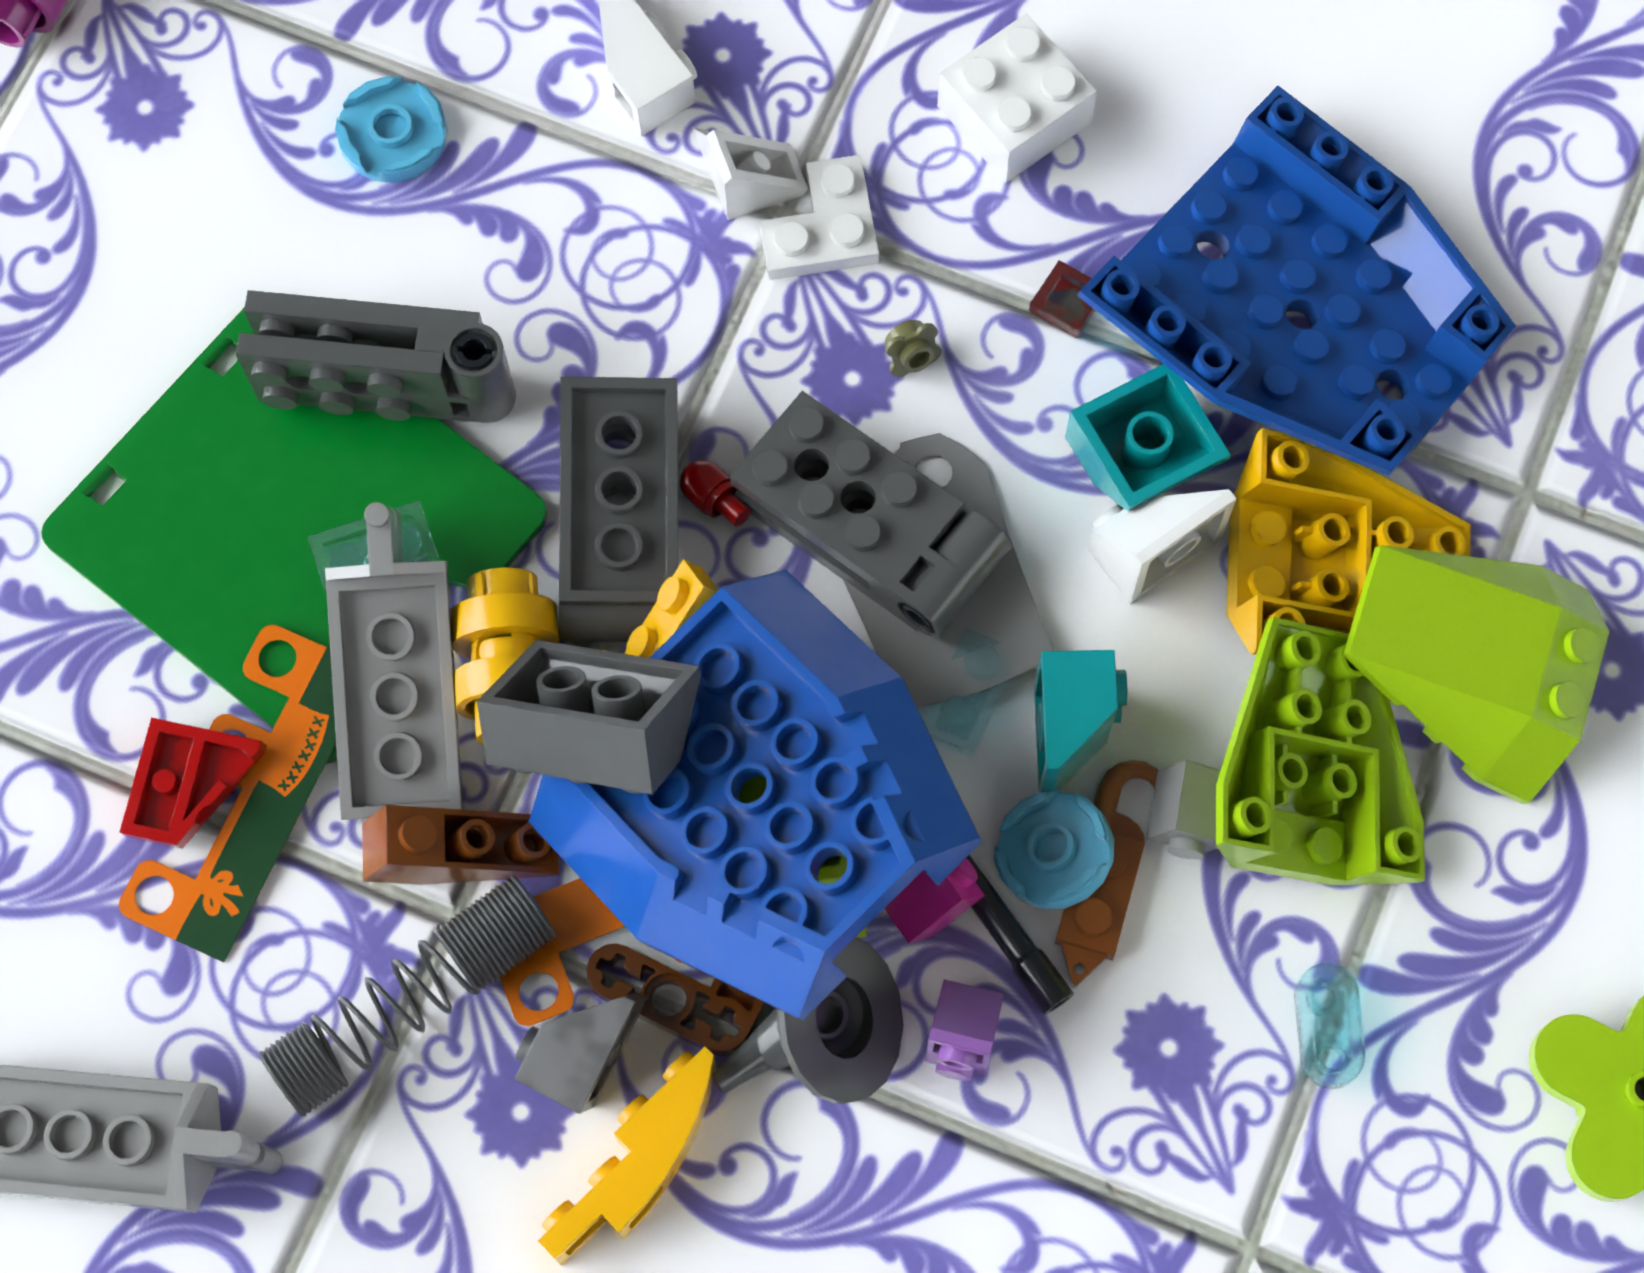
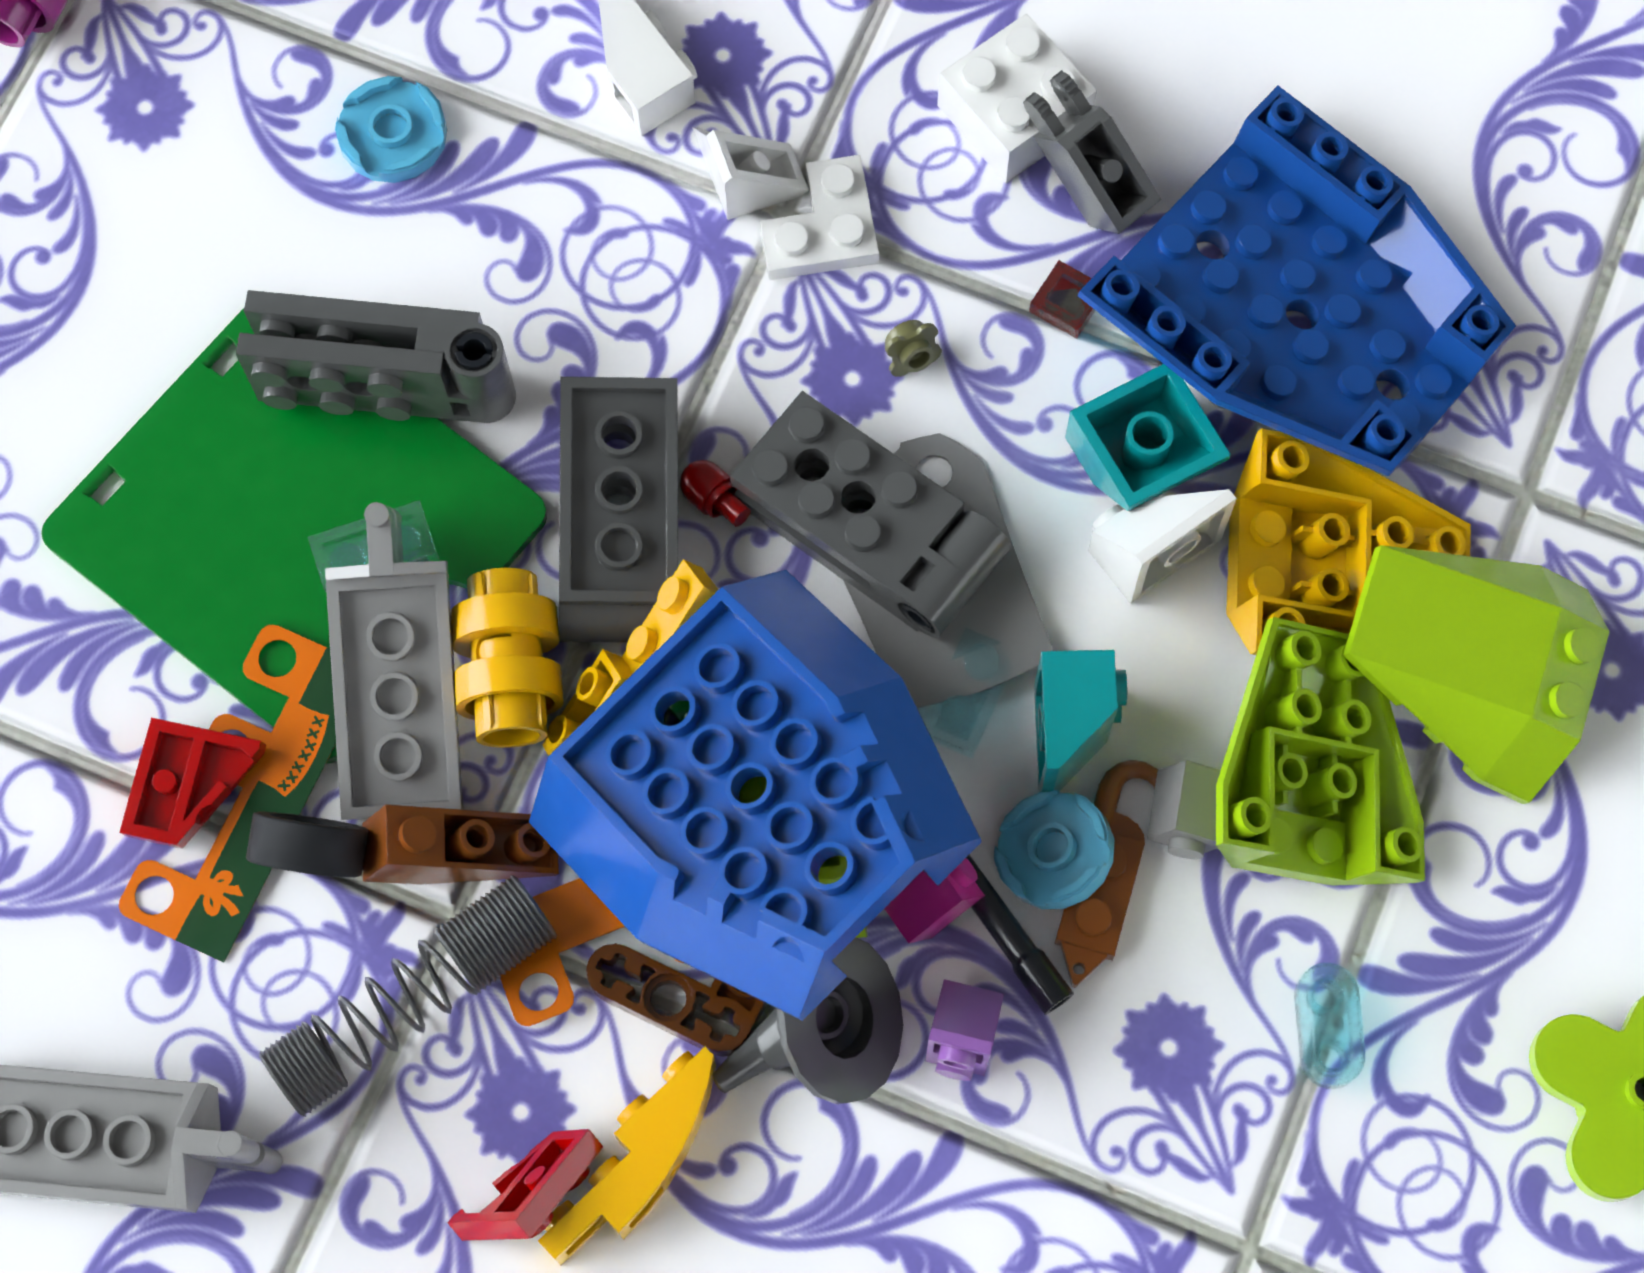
dark grey slope [477,640,701,794] -> none
flat silver slope [514,992,648,1114] -> none
none -> black tyre [246,812,369,878]
none -> red wing [447,1129,603,1241]
none -> dark grey hinge [1023,70,1162,234]

